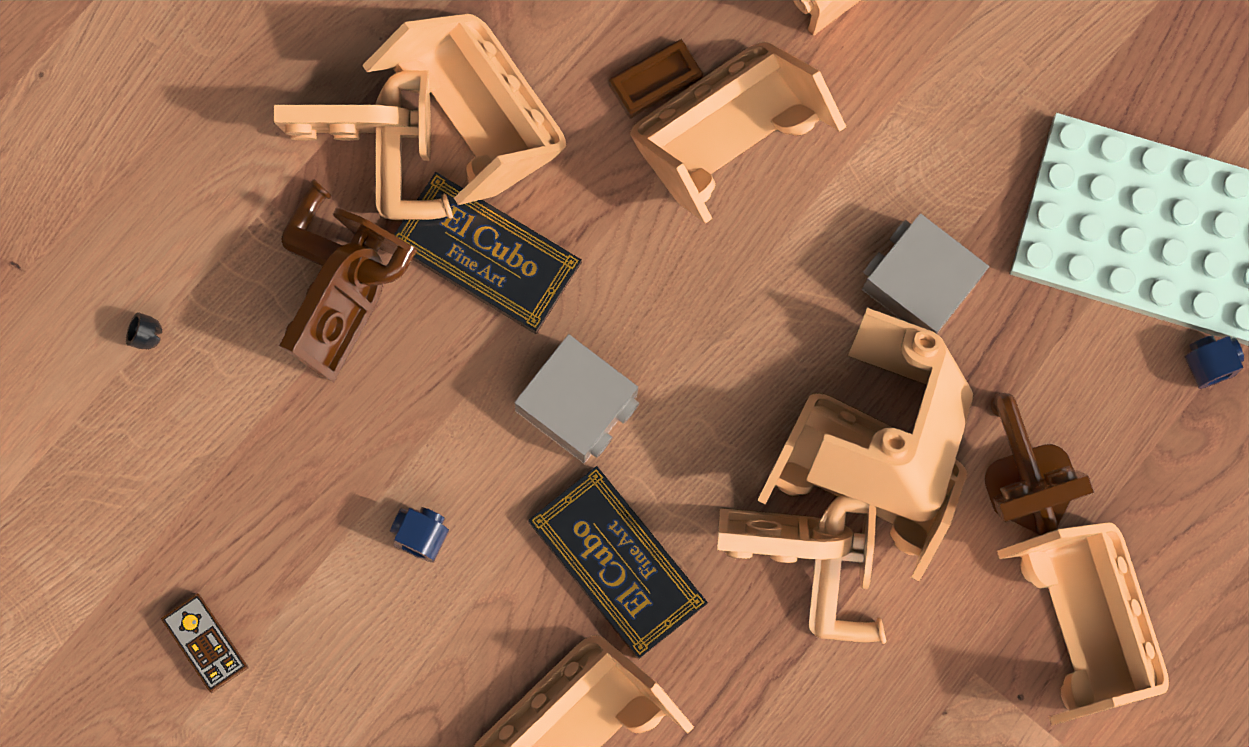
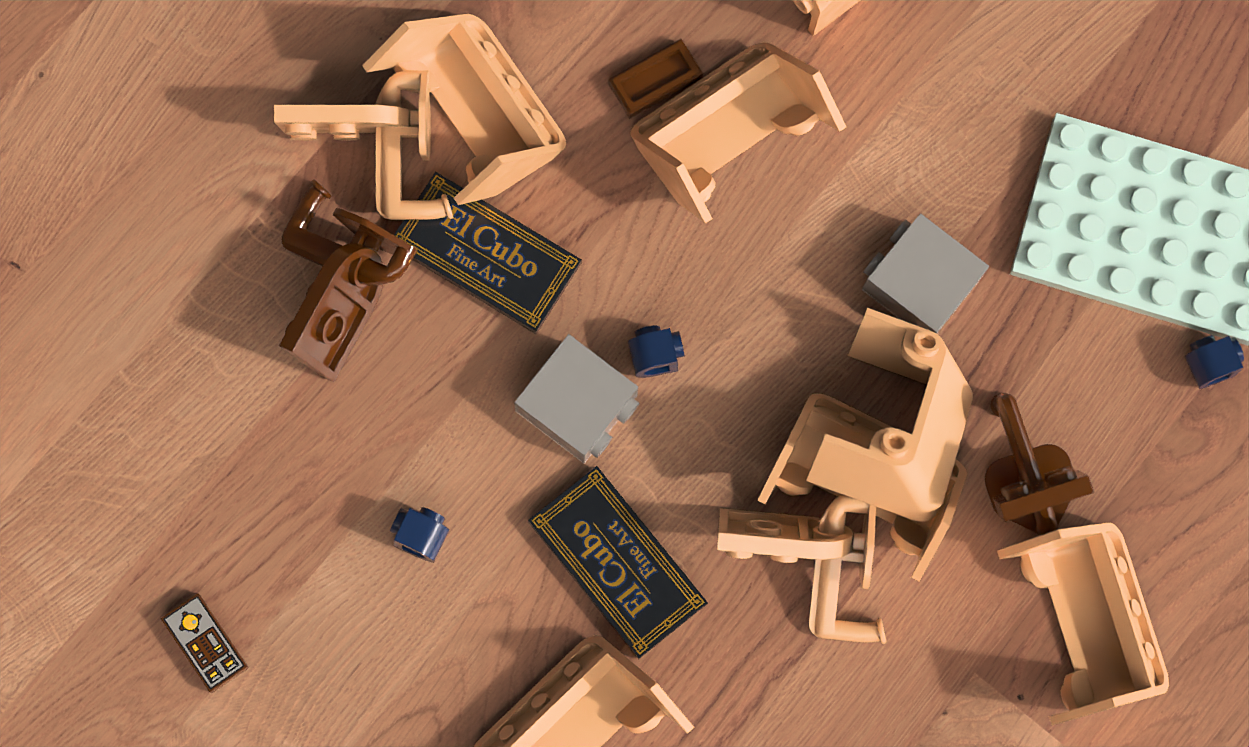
black hinge [126,312,162,350] -> none
none -> dark blue plate [628,325,685,378]

